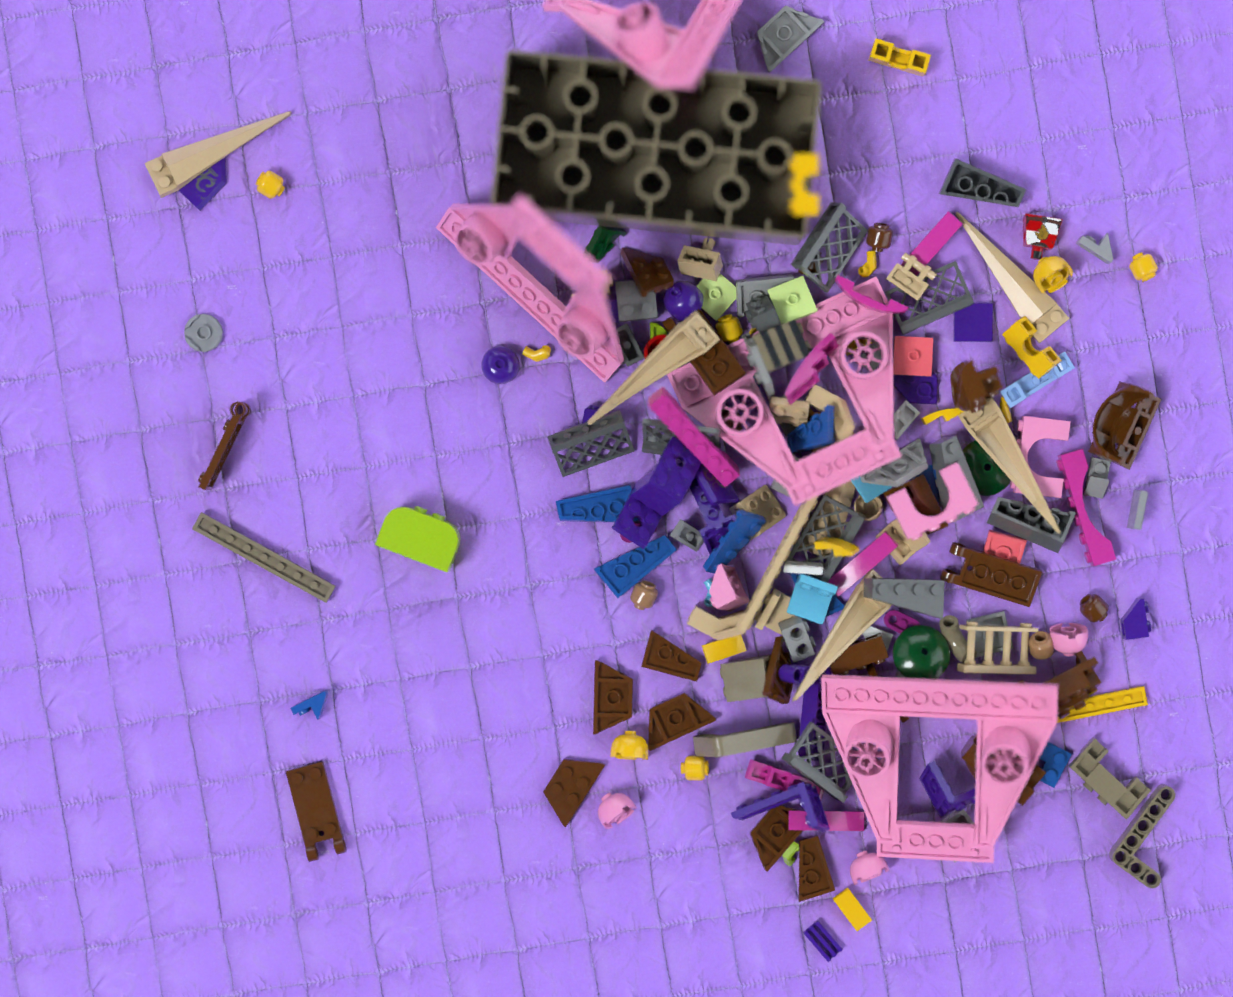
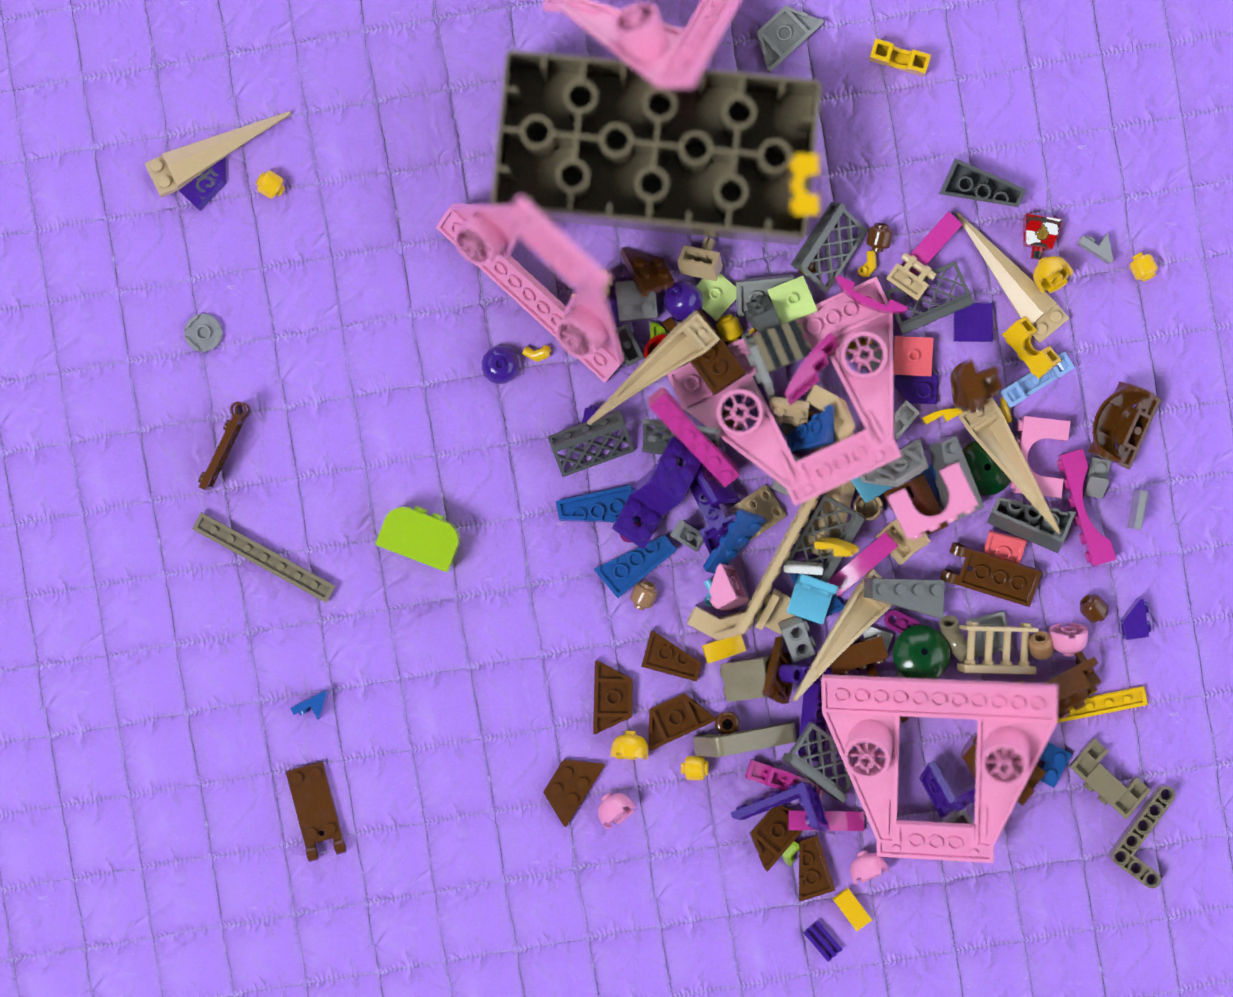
dark green wing [584,225,627,263] -> none
none -> reddish brown head [715,710,740,735]

